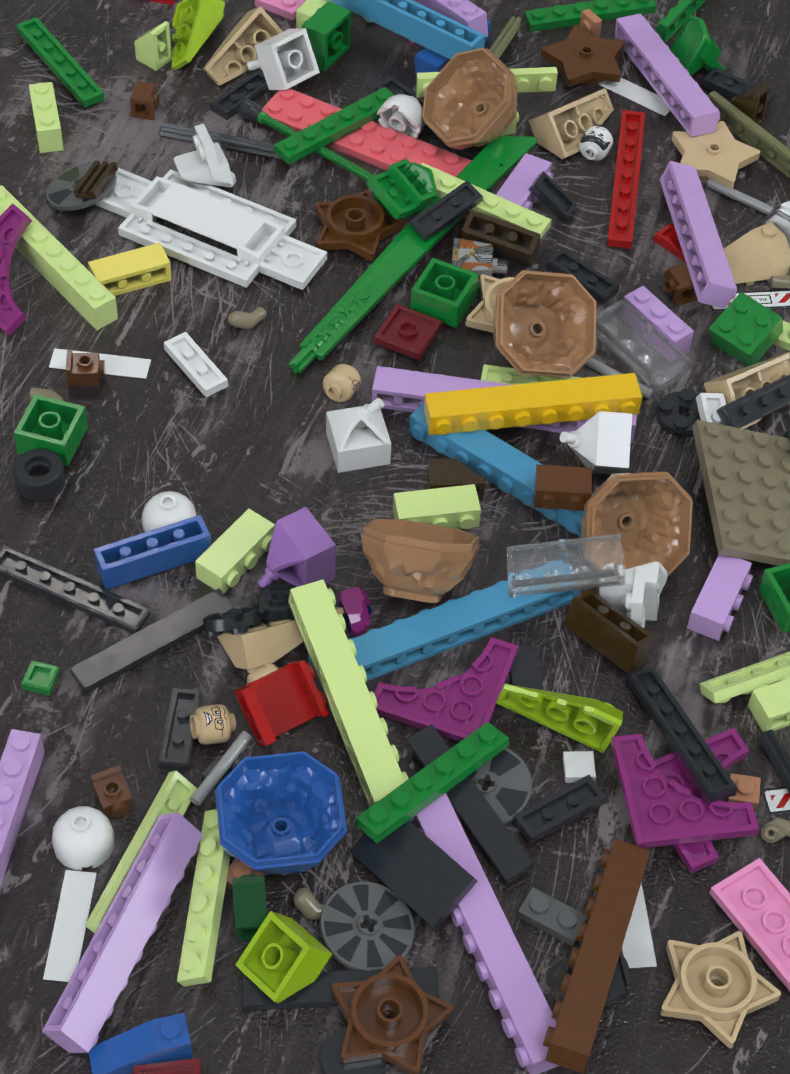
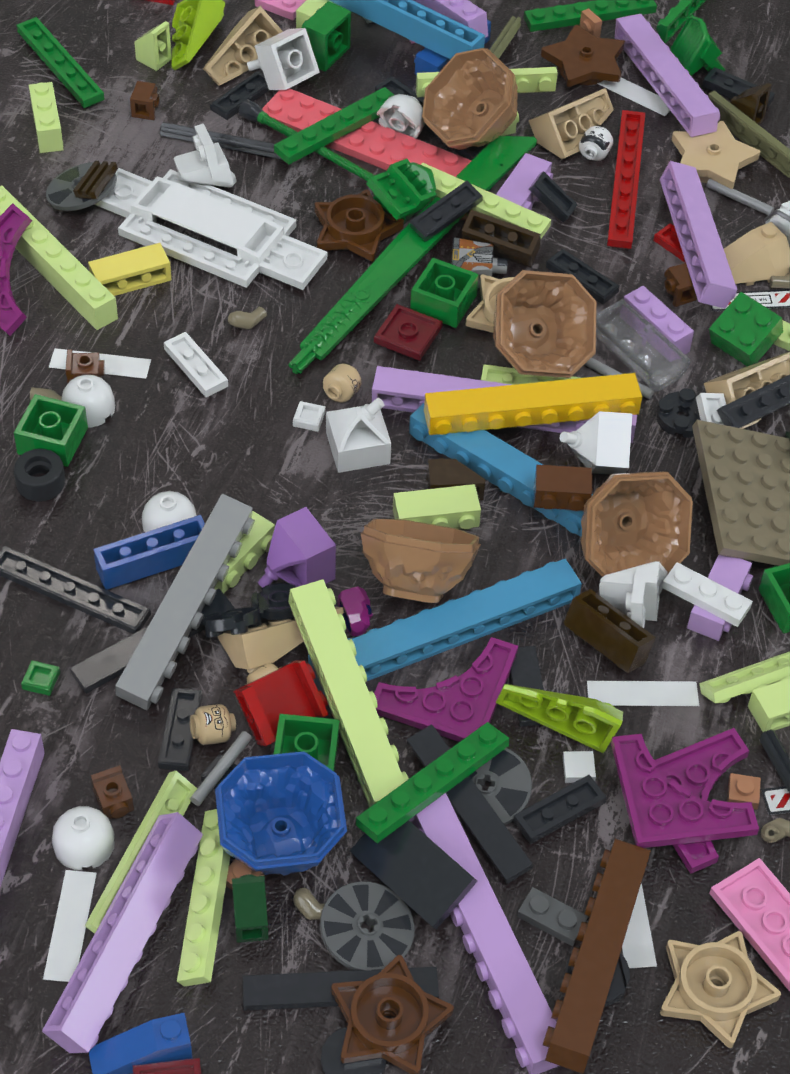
lime slope [235,911,332,1003] -> none
clear container [507,533,626,598] -> none
black tile [627,667,738,803] -> none
none -> white cylinder [62,375,115,428]
none -> light grey brick [115,494,255,710]
none -> green brick [274,714,340,772]
none -> white tile [293,401,325,432]
none -> white sticker [587,681,699,706]
none -> white plate [662,562,753,627]

